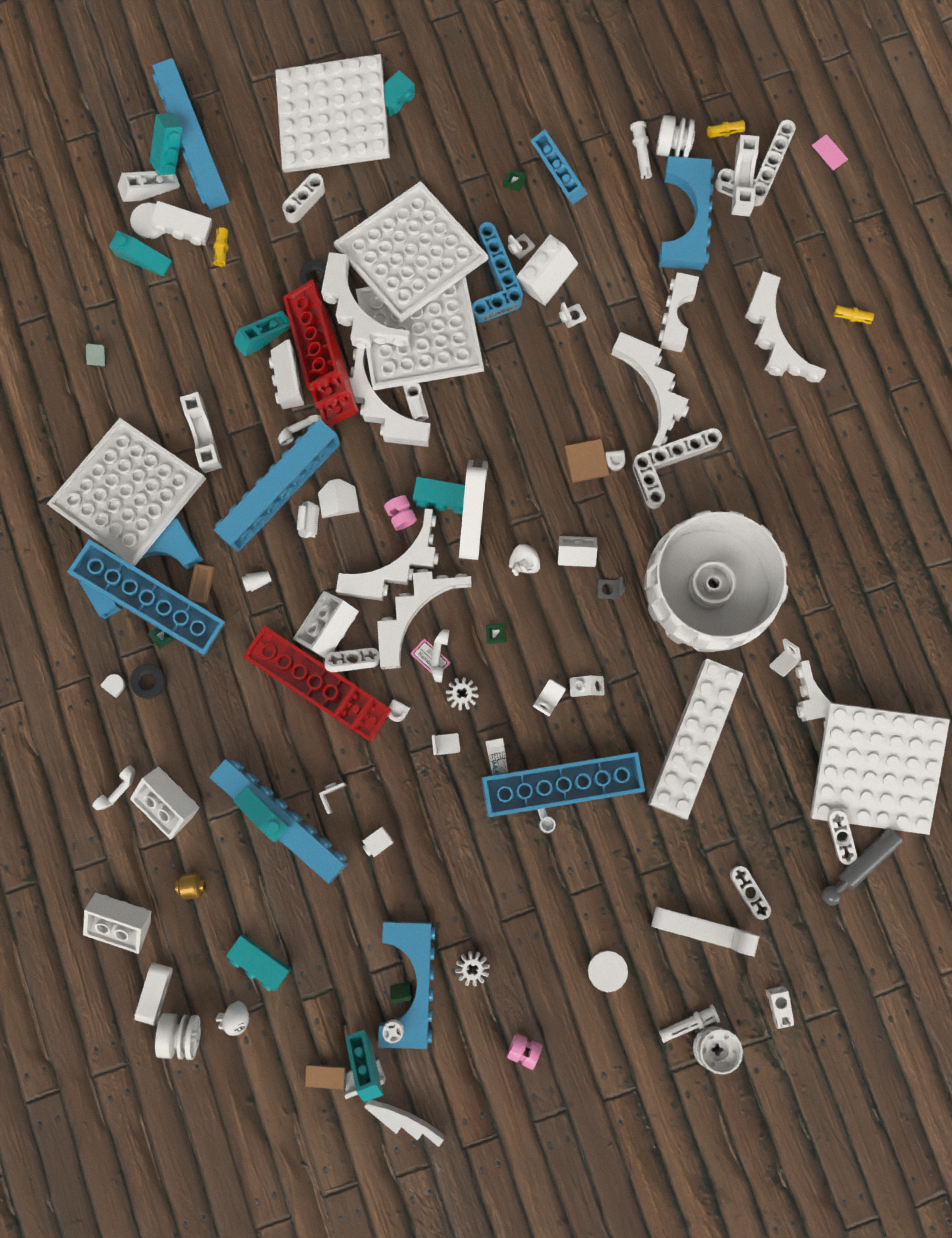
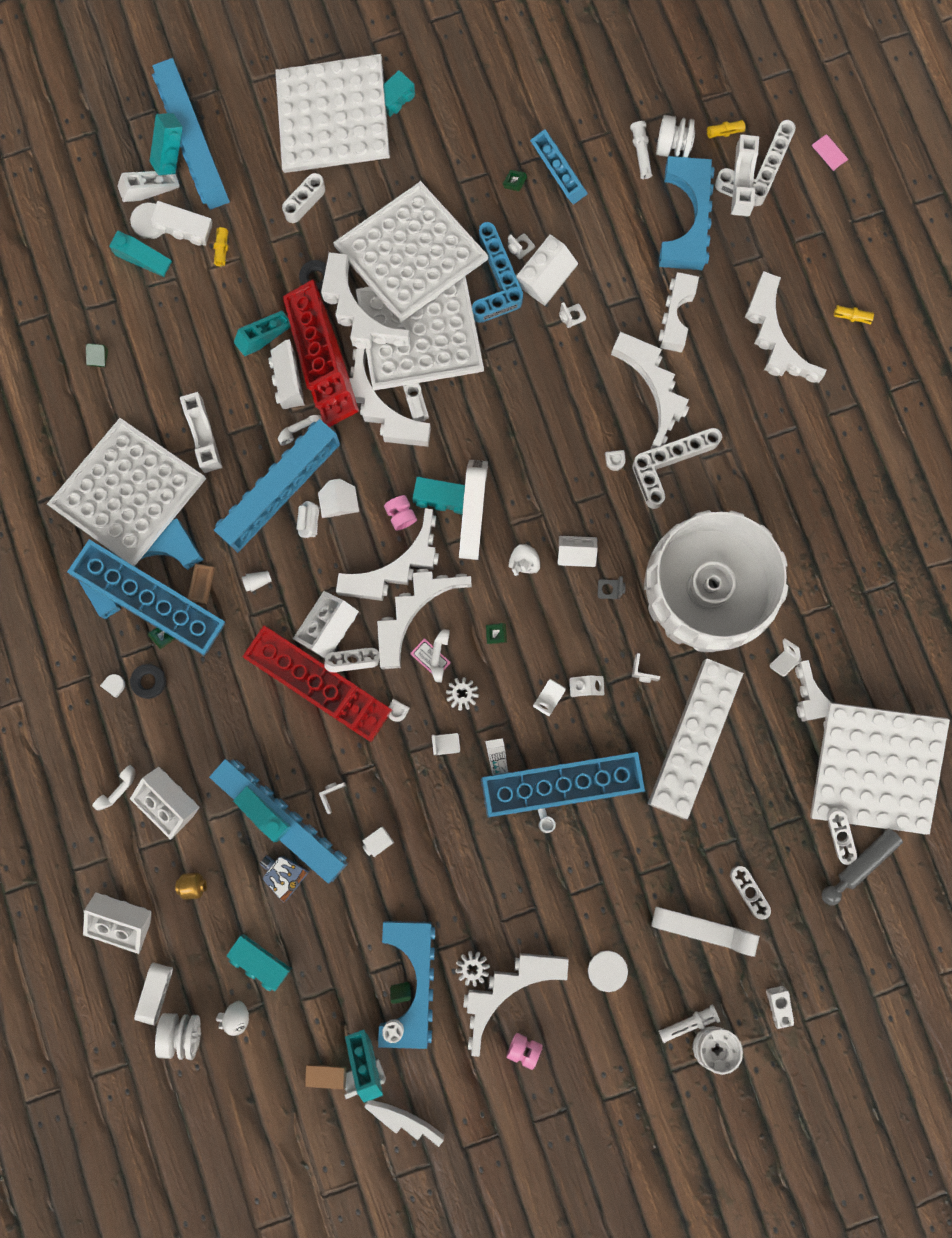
medium nougat tile [564,439,609,483] -> none
none -> torso [260,855,310,903]
none -> white arch [463,953,568,1057]
none -> white bracket [632,653,660,683]

